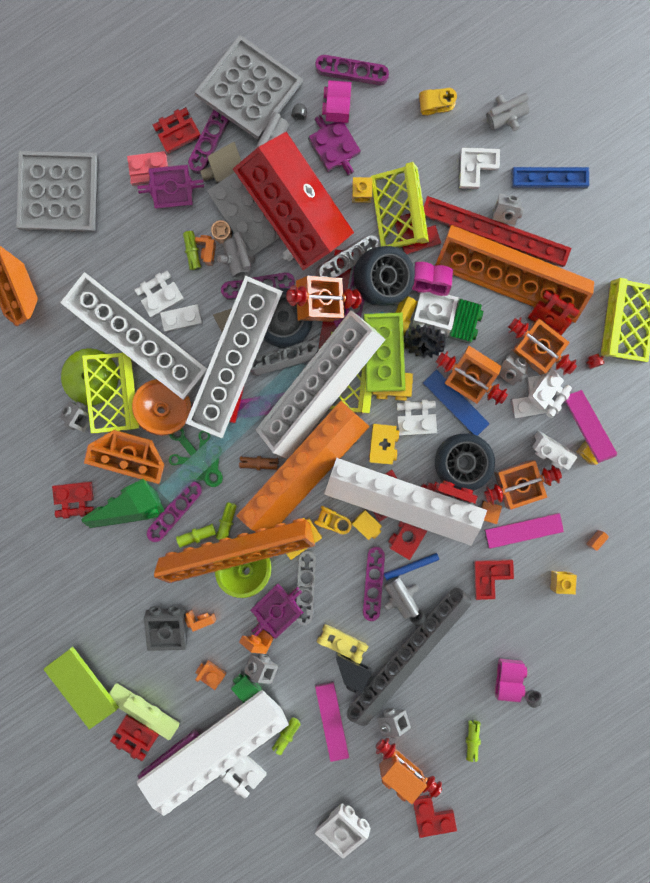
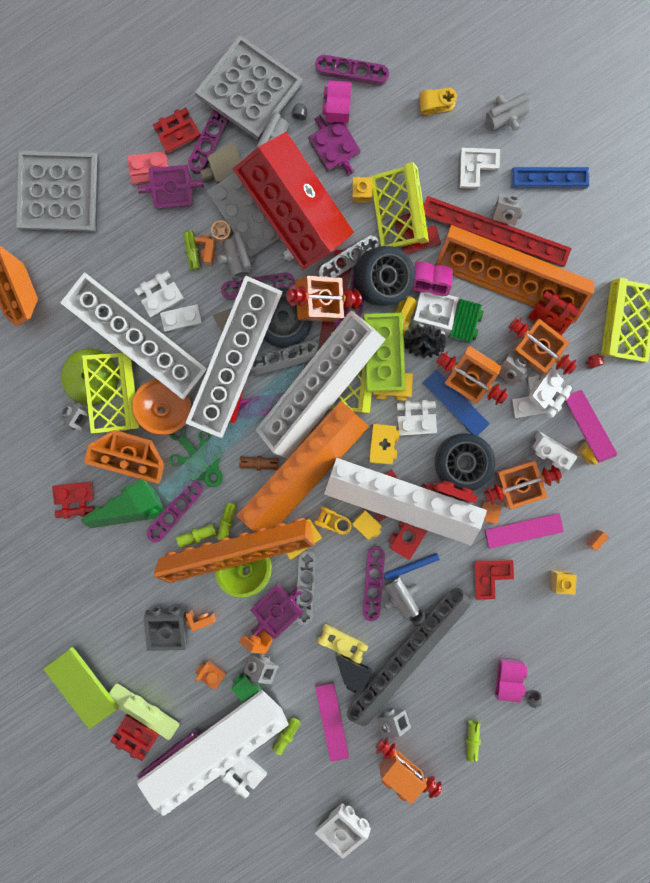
red plate [413,794,457,838] -> none

